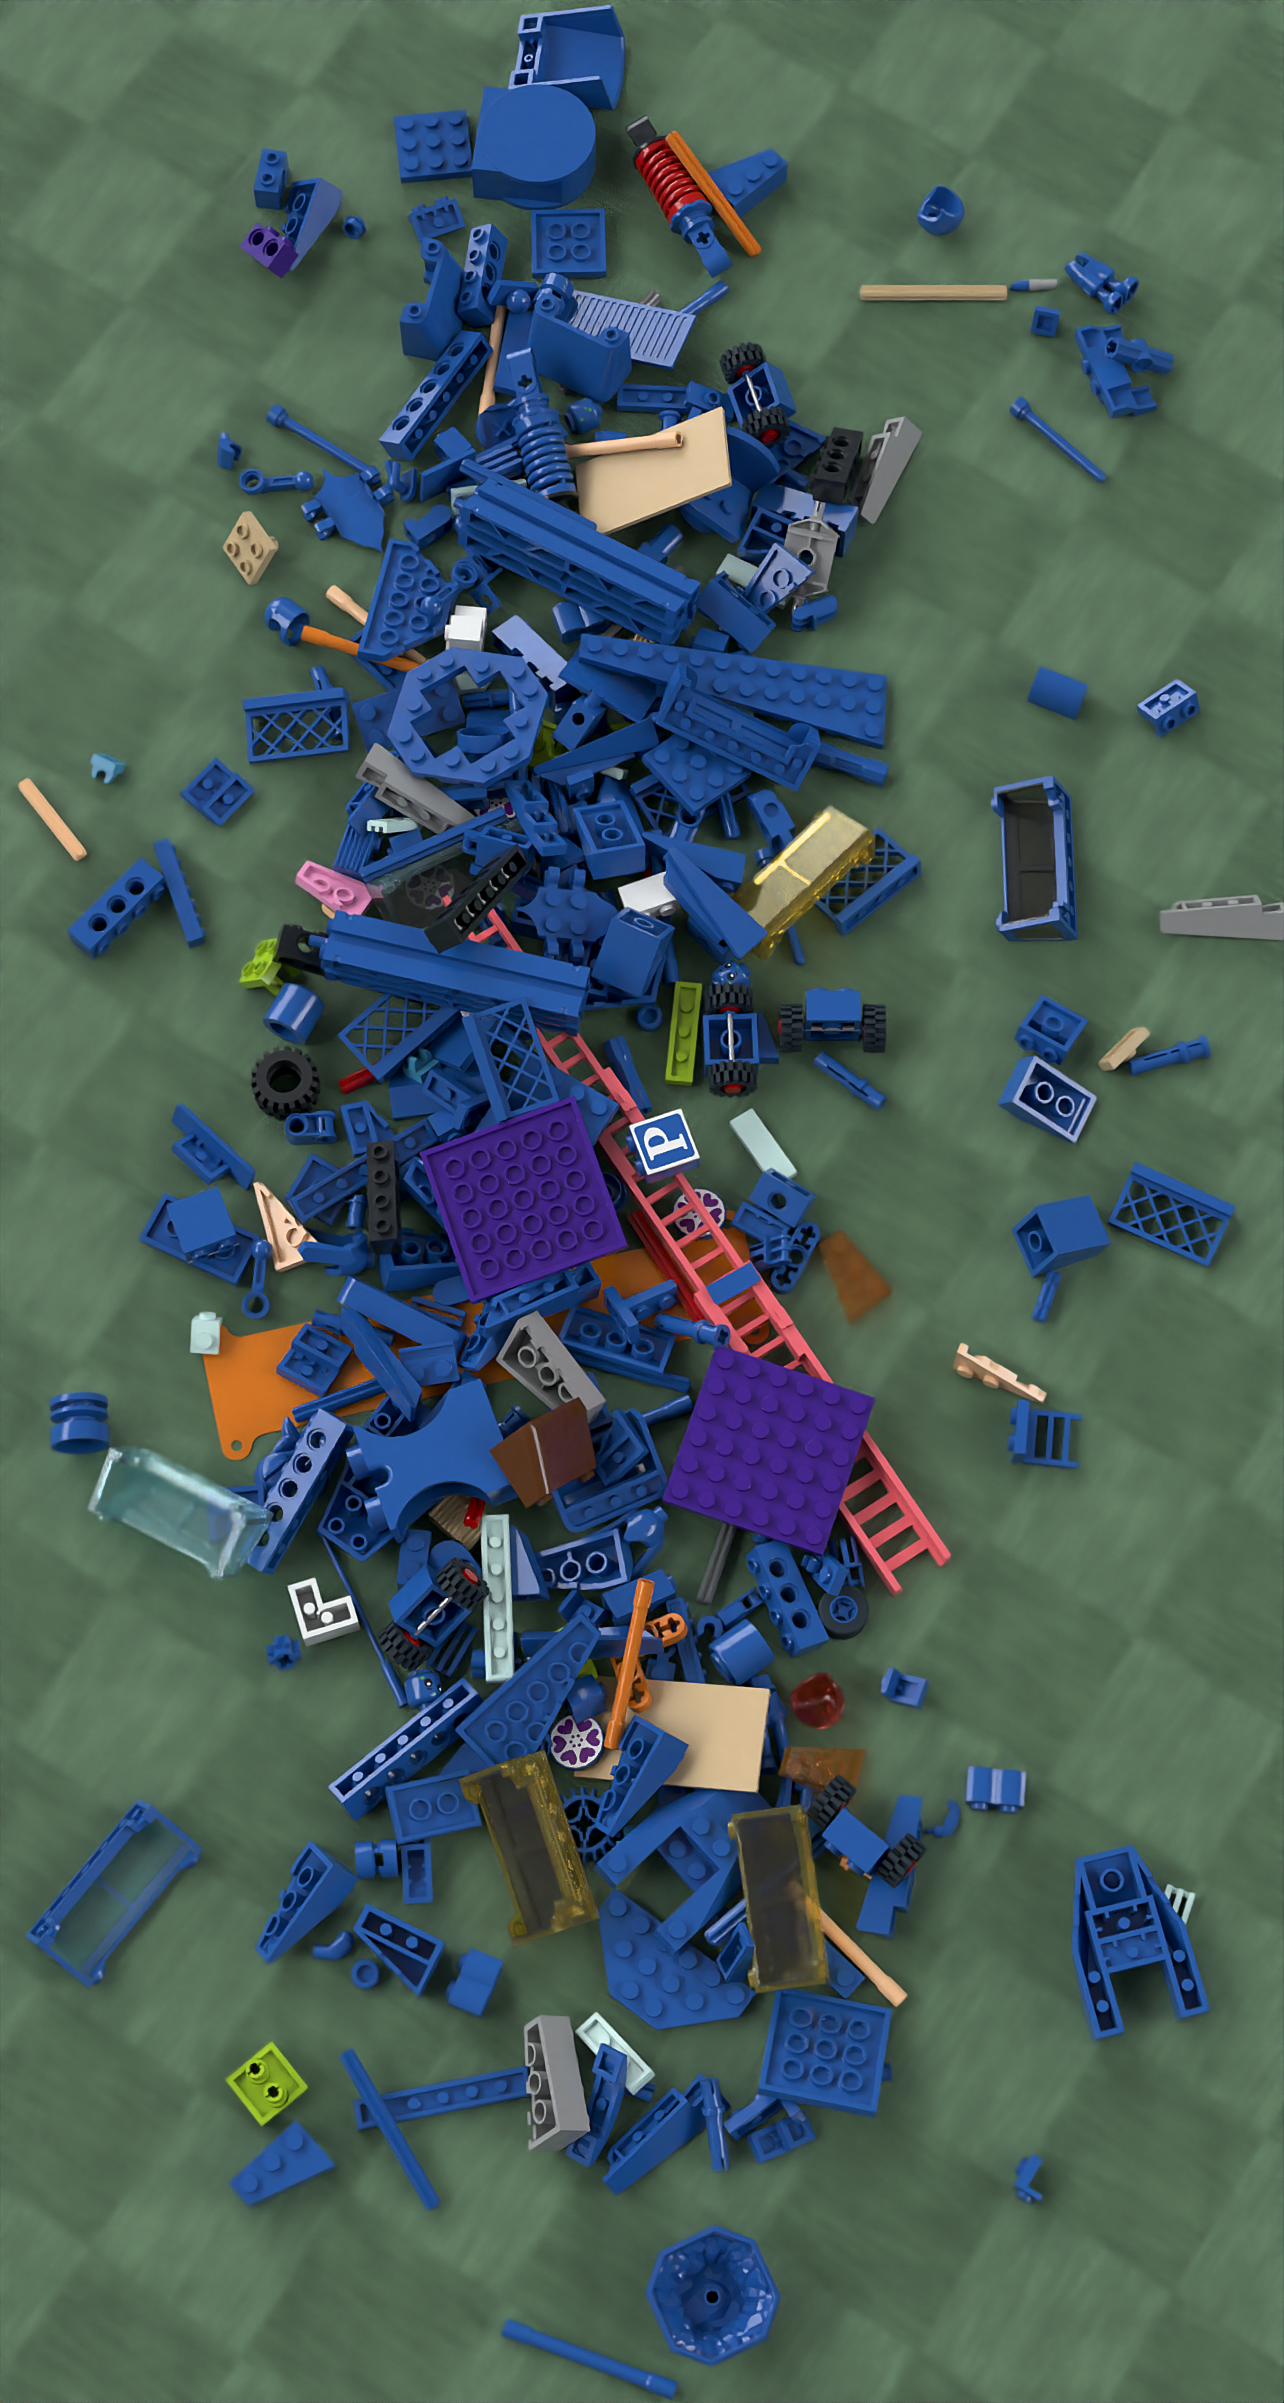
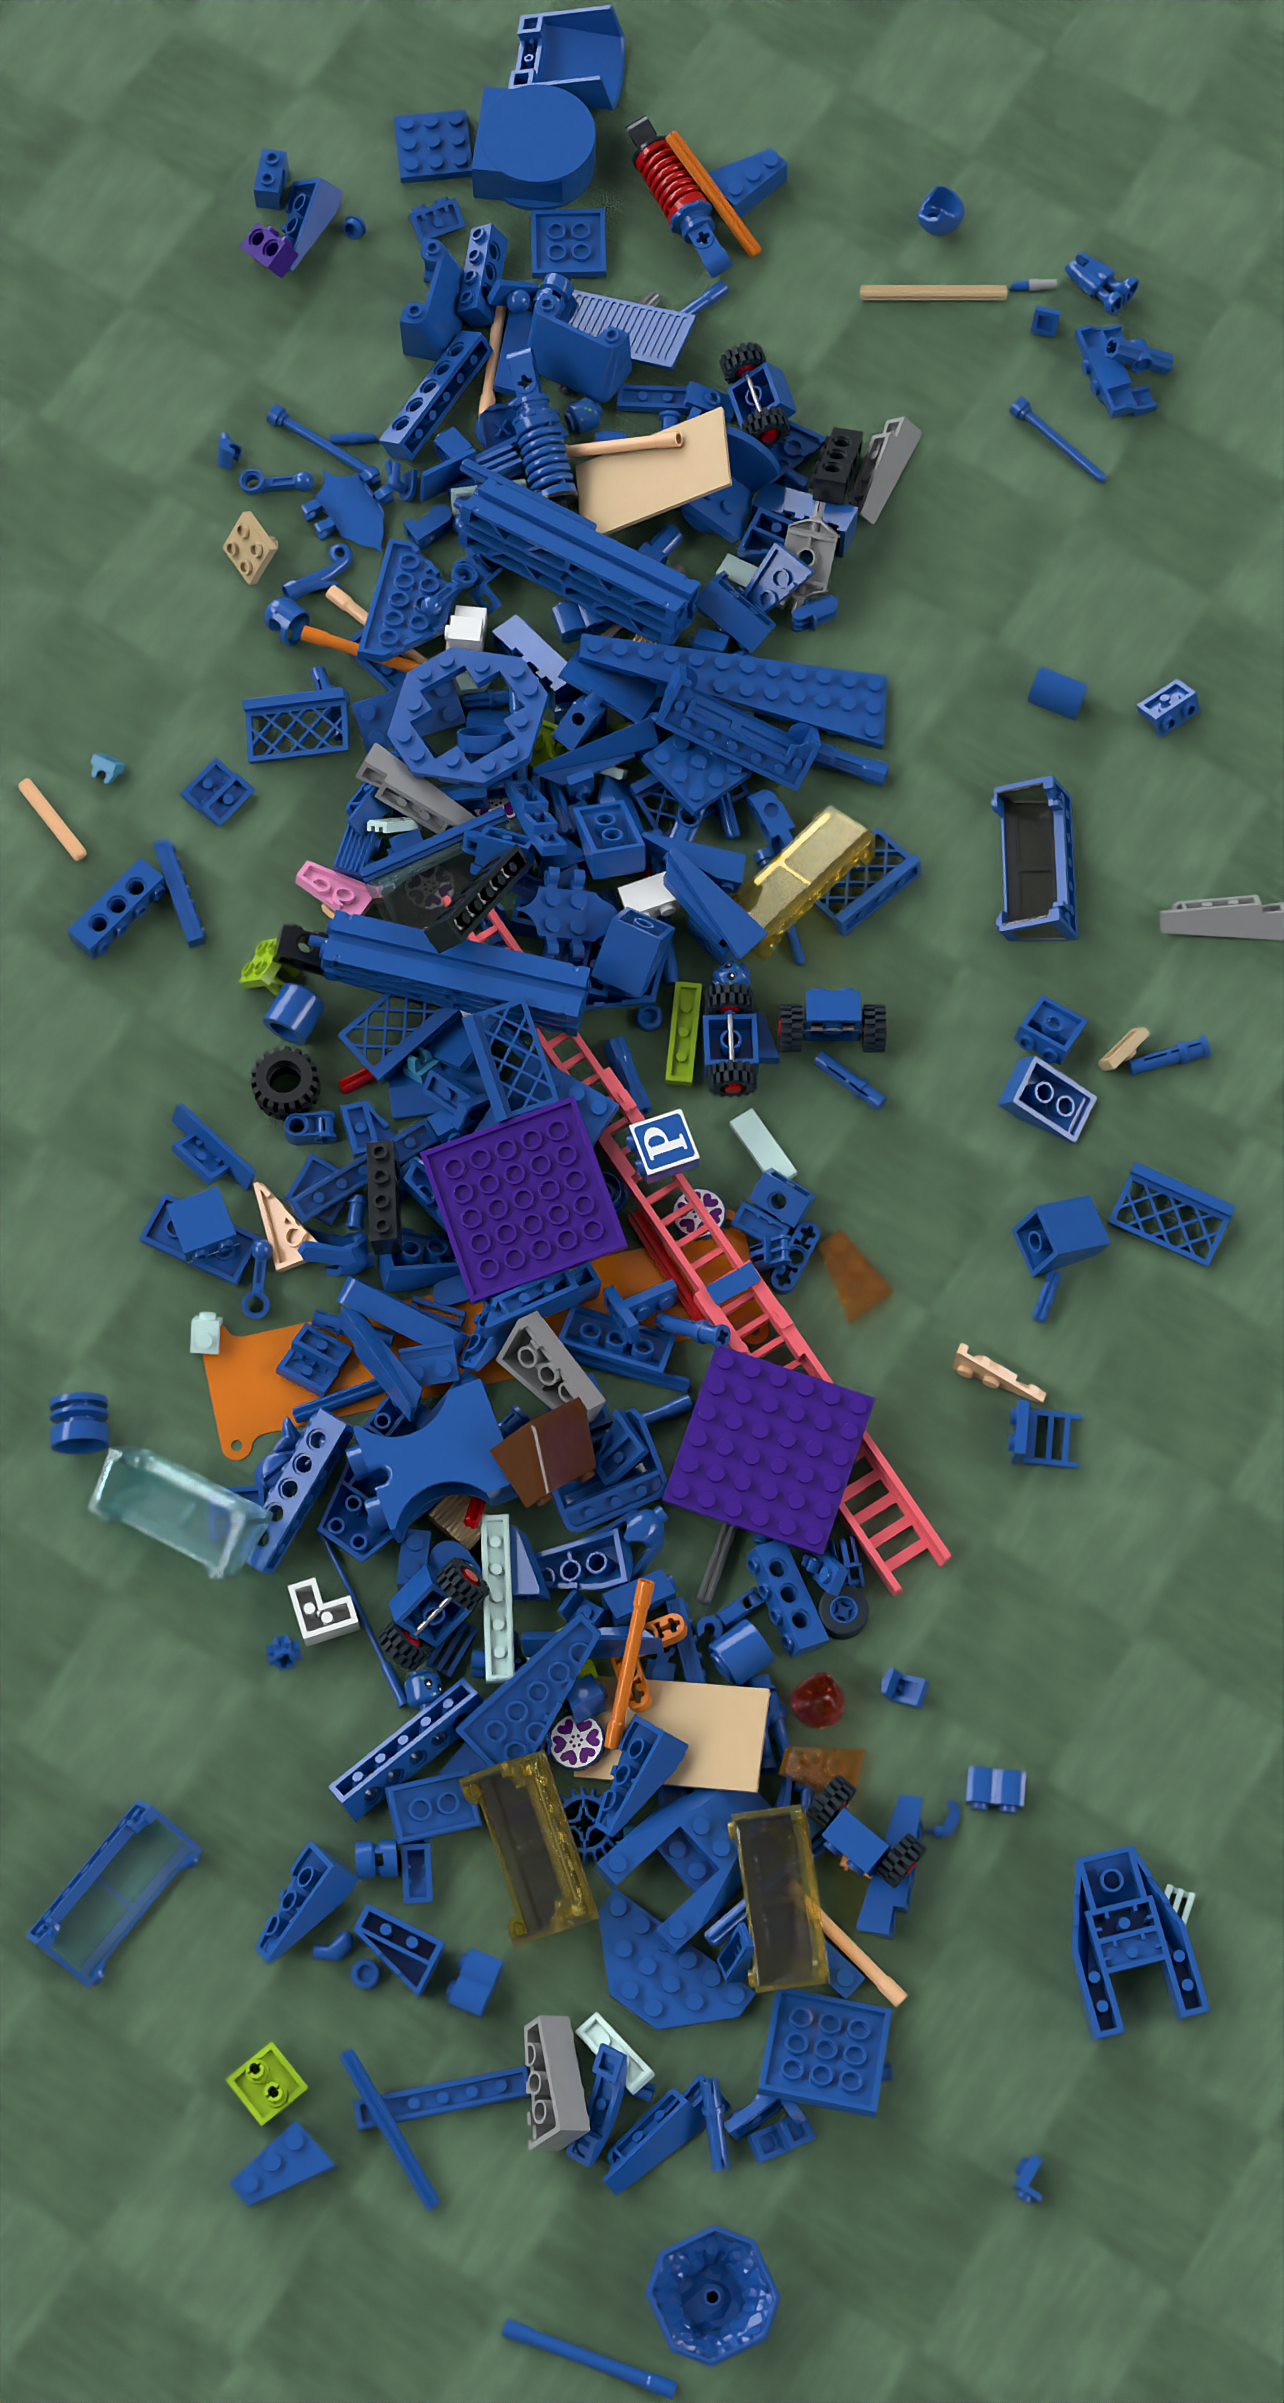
none -> blue plant [281,543,353,601]
none -> blue piece [330,432,379,445]

